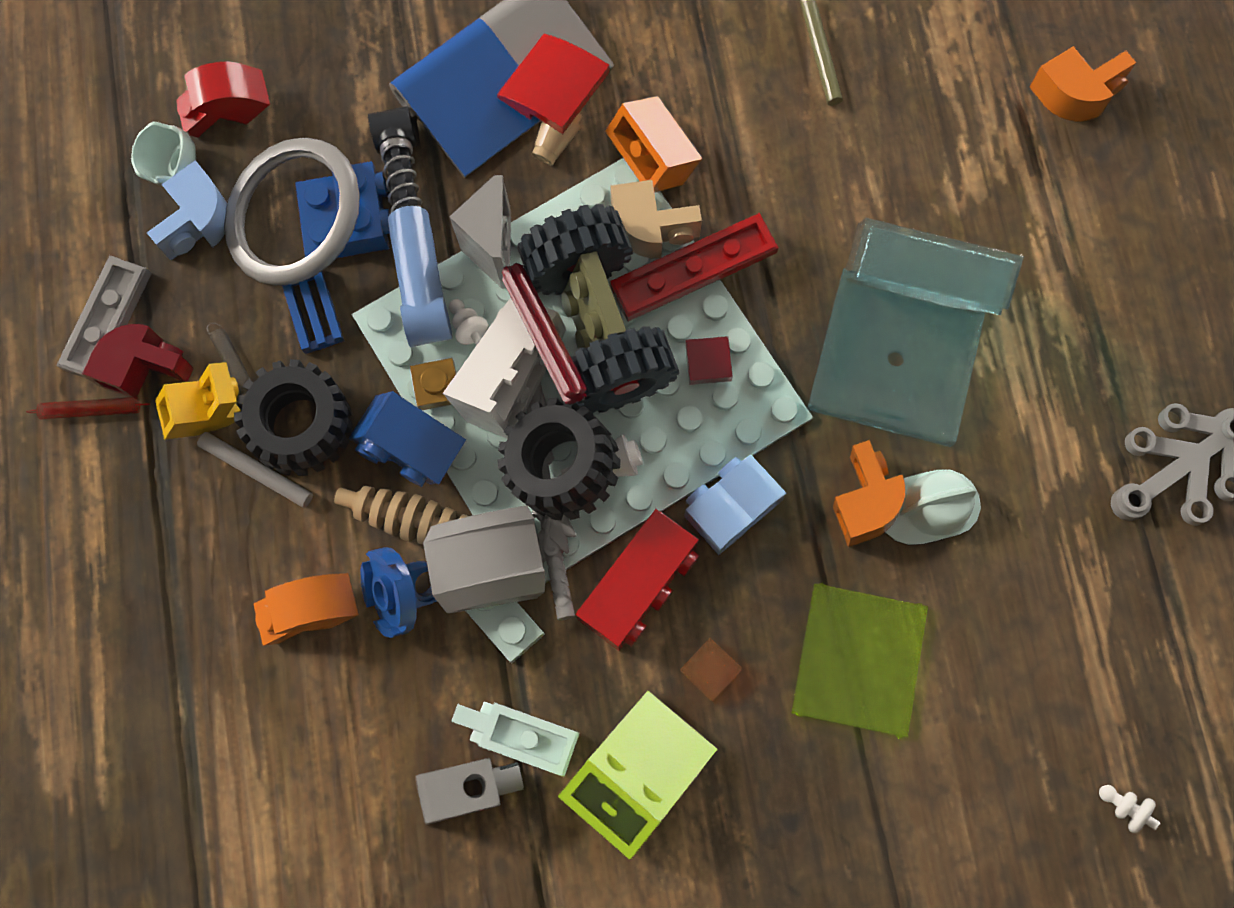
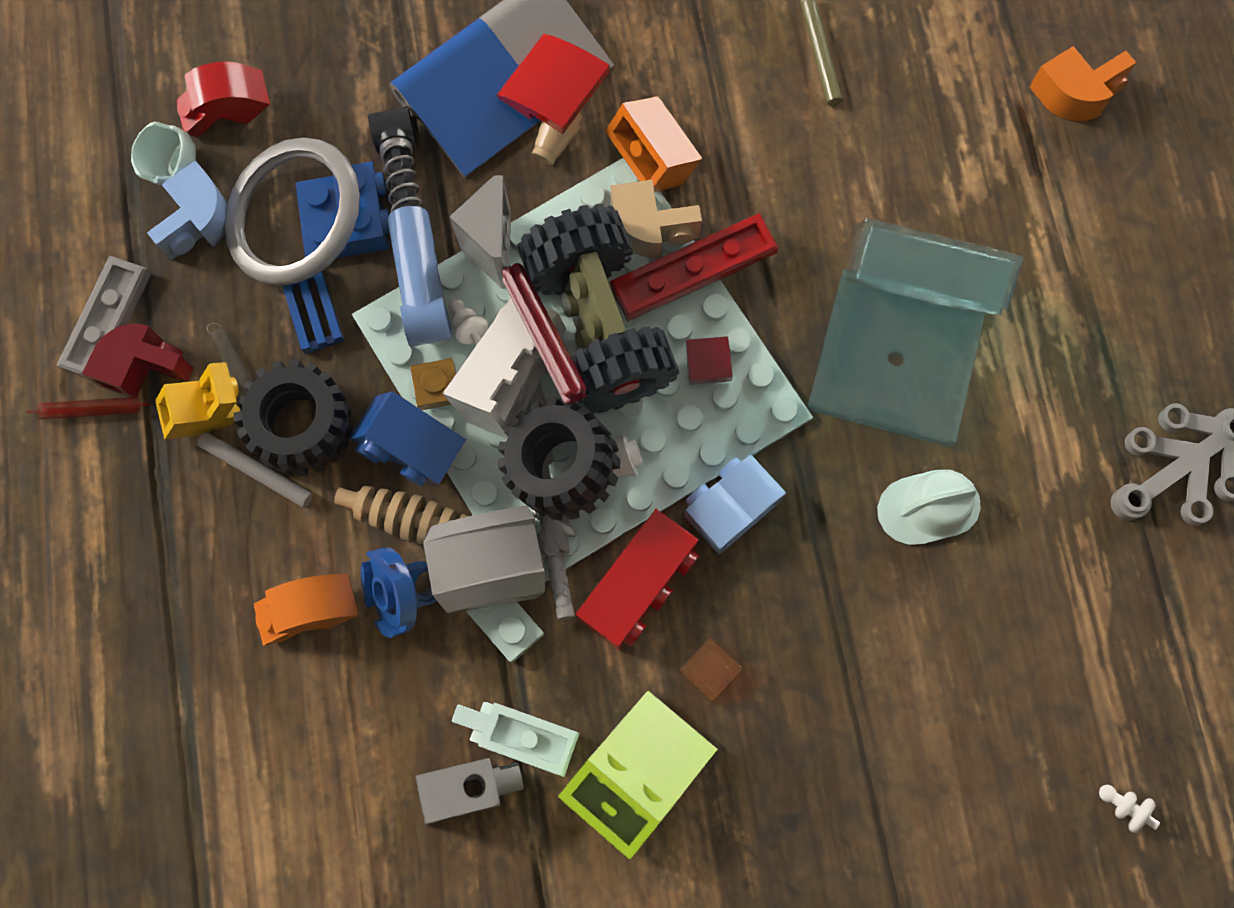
clear neon green piece [791,583,928,738] -> none
orange brick [833,440,905,547] -> none

